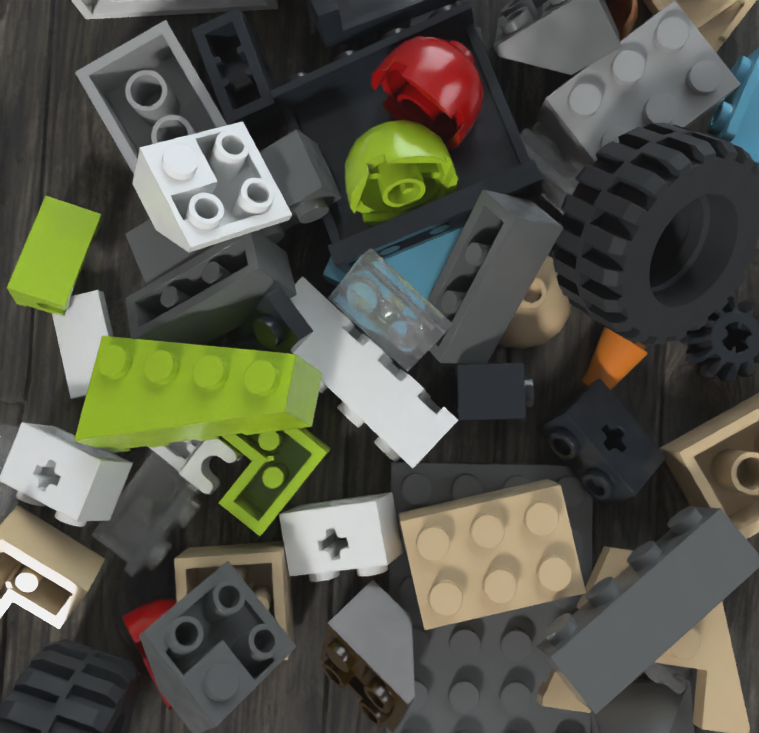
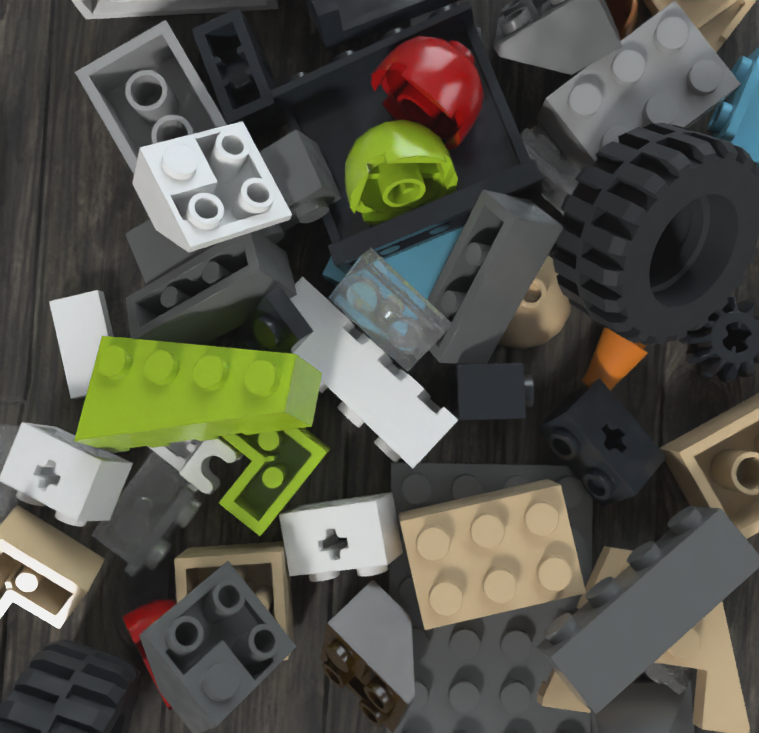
lime hinge [7,195,103,316] -> none

